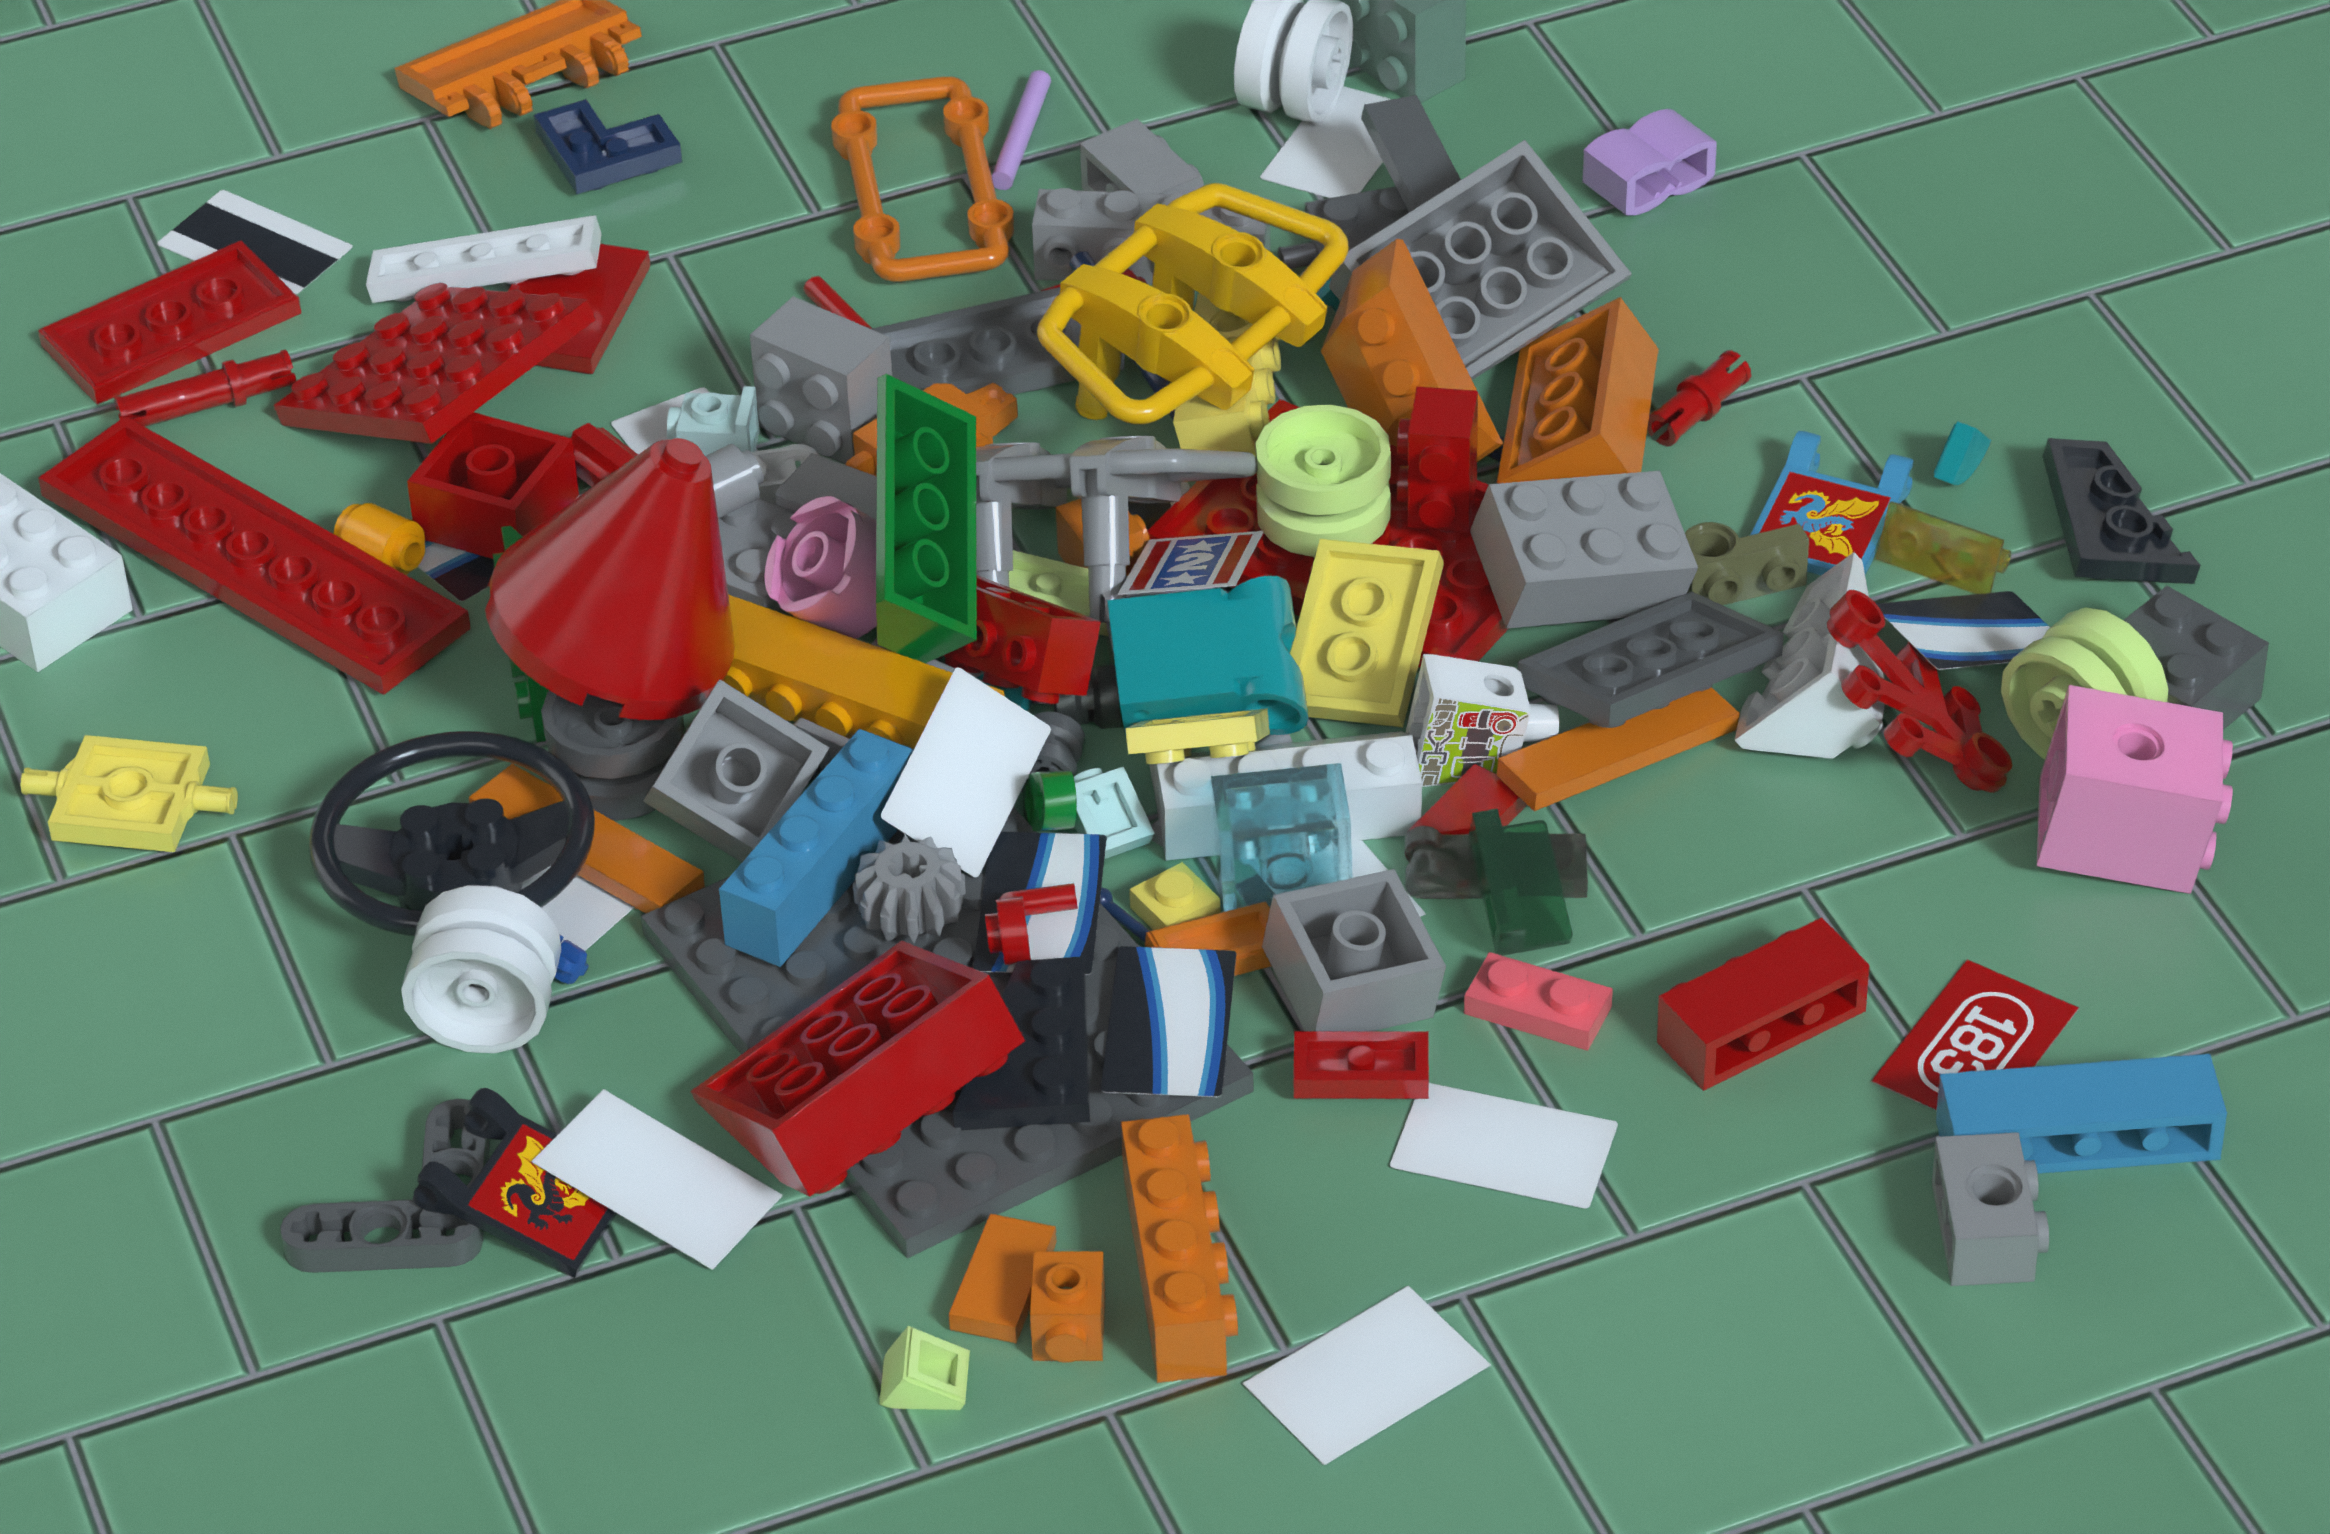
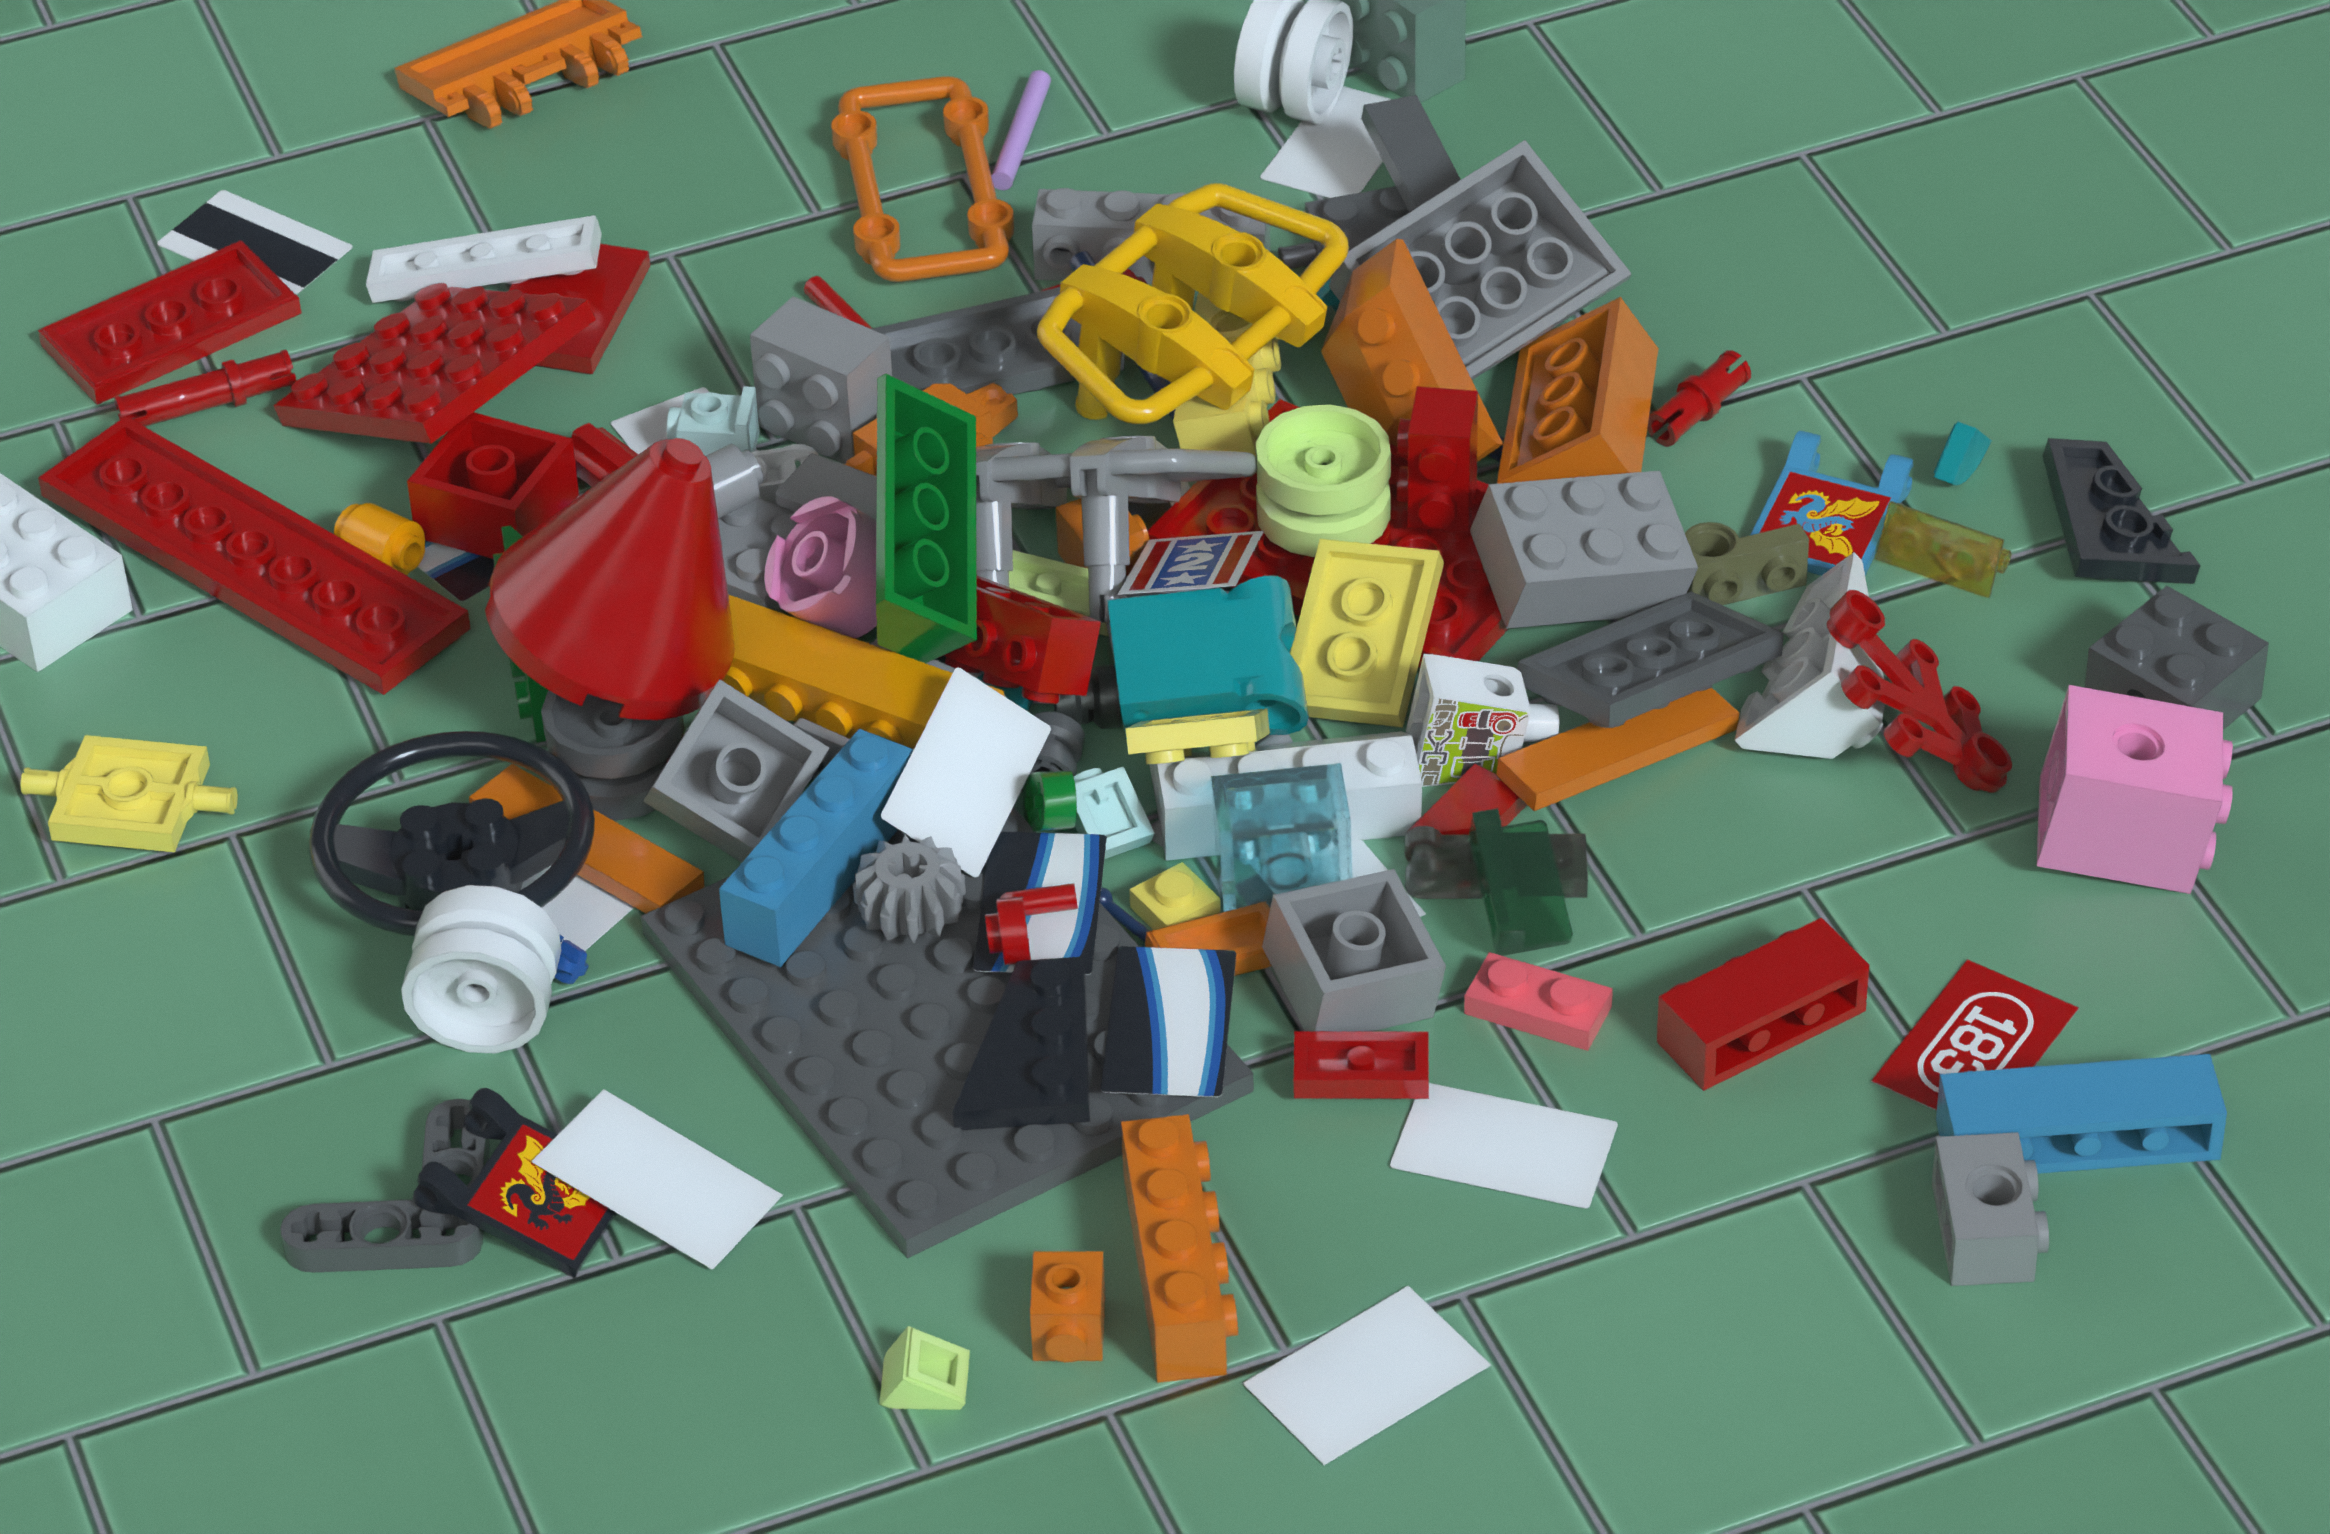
dark blue plate [534,99,682,194] -> none
red slope [690,941,1025,1197] -> none
orange tile [949,1214,1057,1343] -> none
light grey brick [1080,119,1204,194] -> none
lavender brick [1583,109,1717,216] -> none
sticker [1876,591,2050,670] -> none
yellowish green wheel [2001,607,2169,759] -> none

